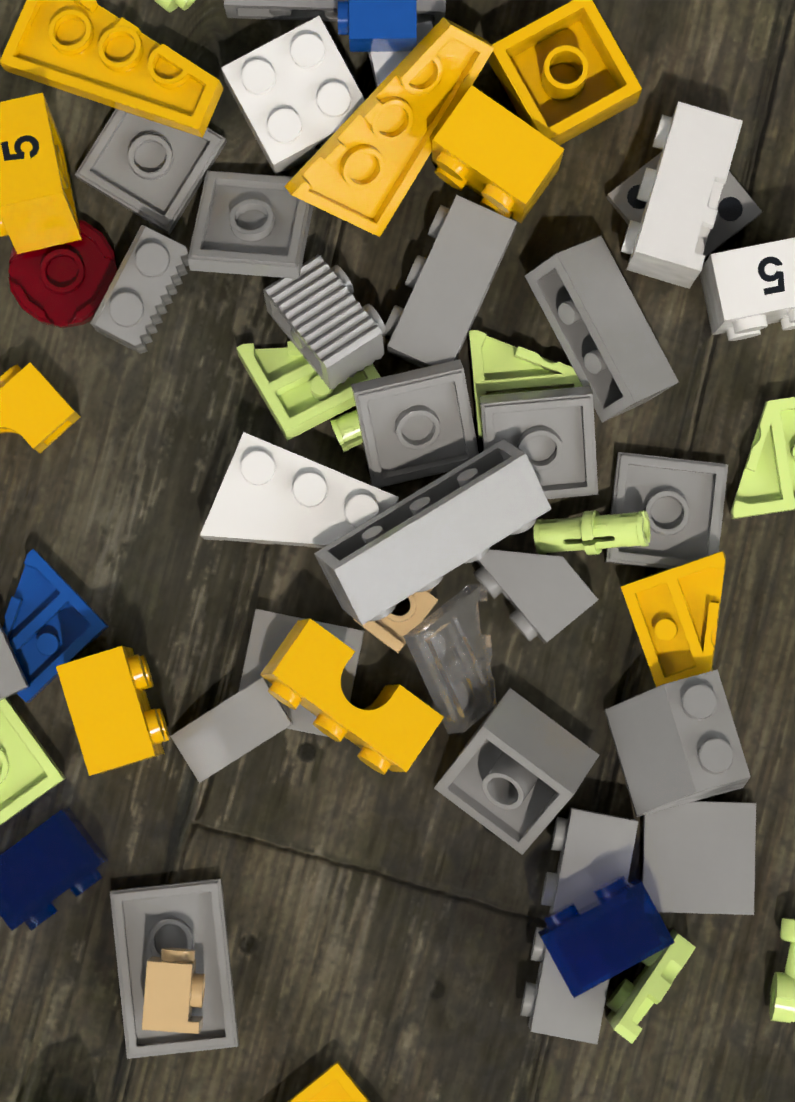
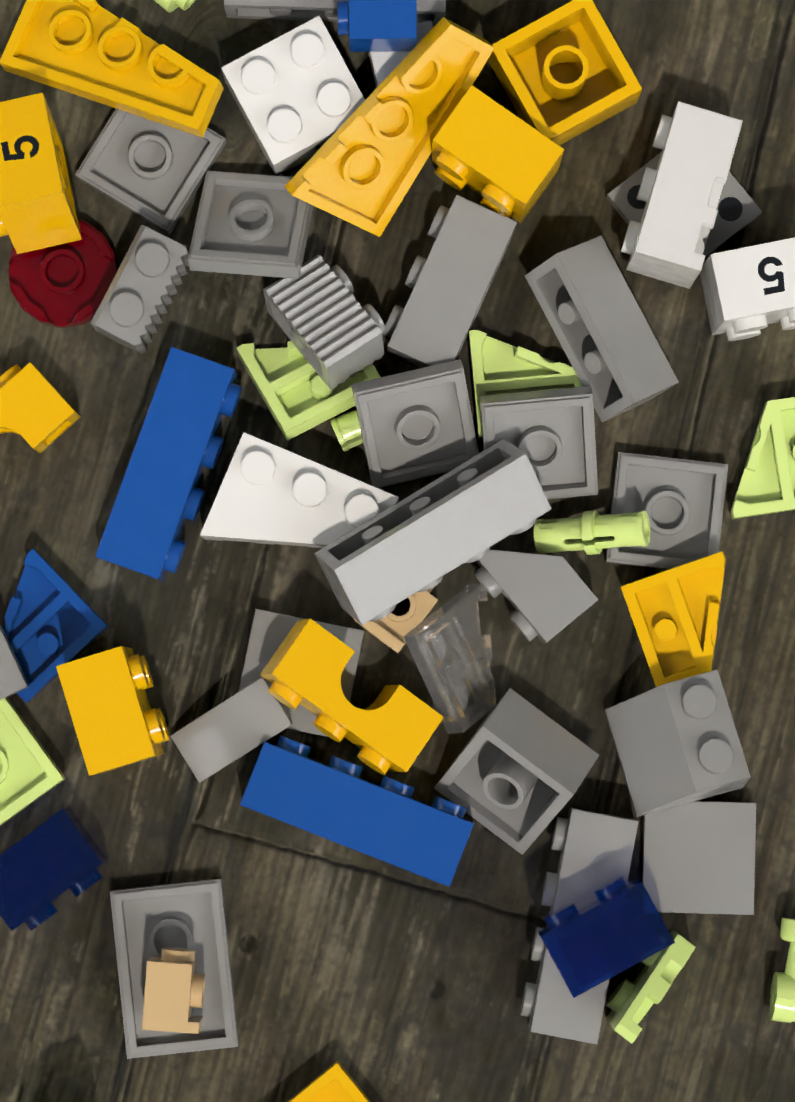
none -> blue brick [95,347,243,582]
none -> blue brick [240,735,474,887]

